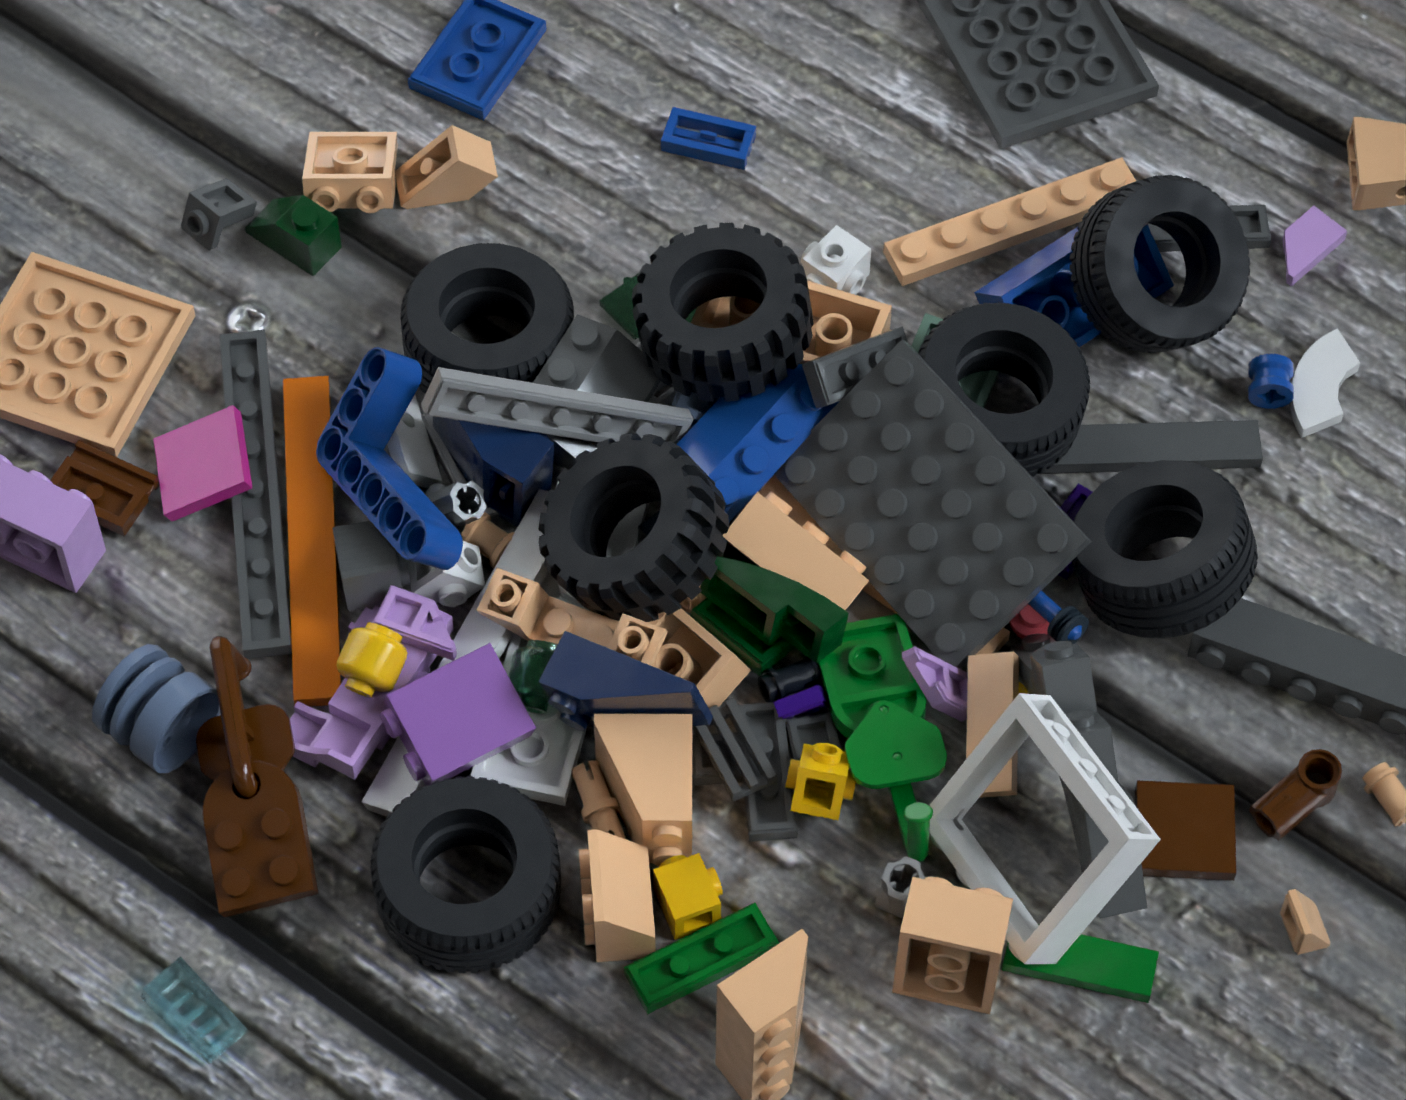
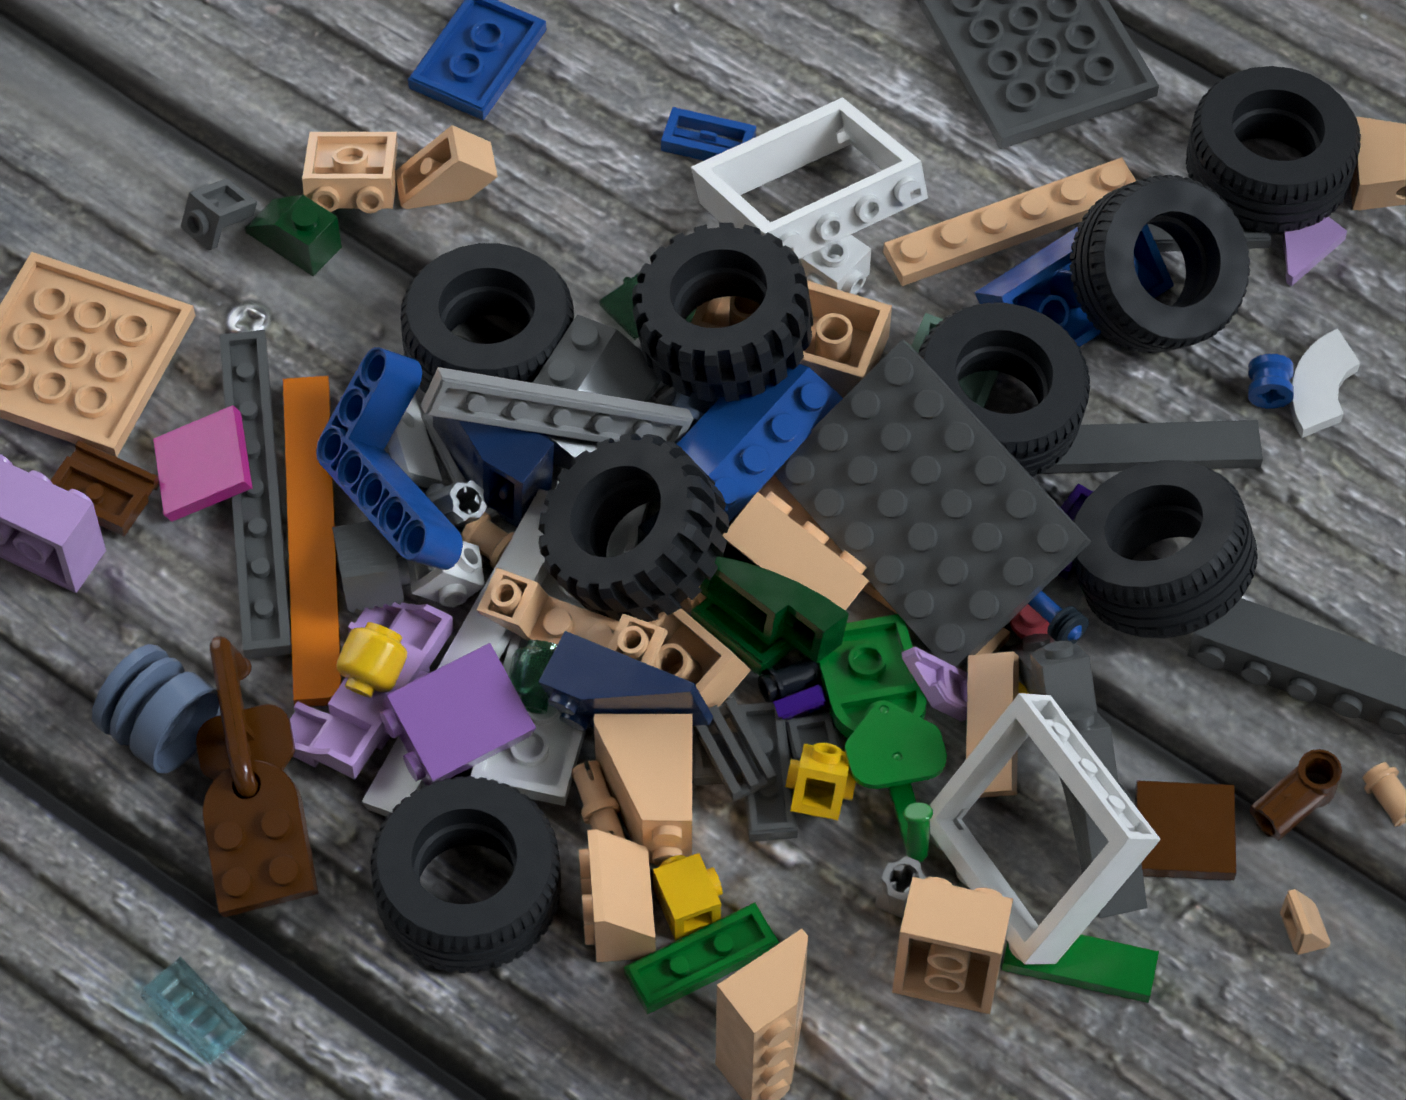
lavender tile [372,585,457,661] -> none
dark grey tile [802,326,908,409] -> none
none -> white window [691,97,928,259]
none -> black tyre [1186,66,1361,233]

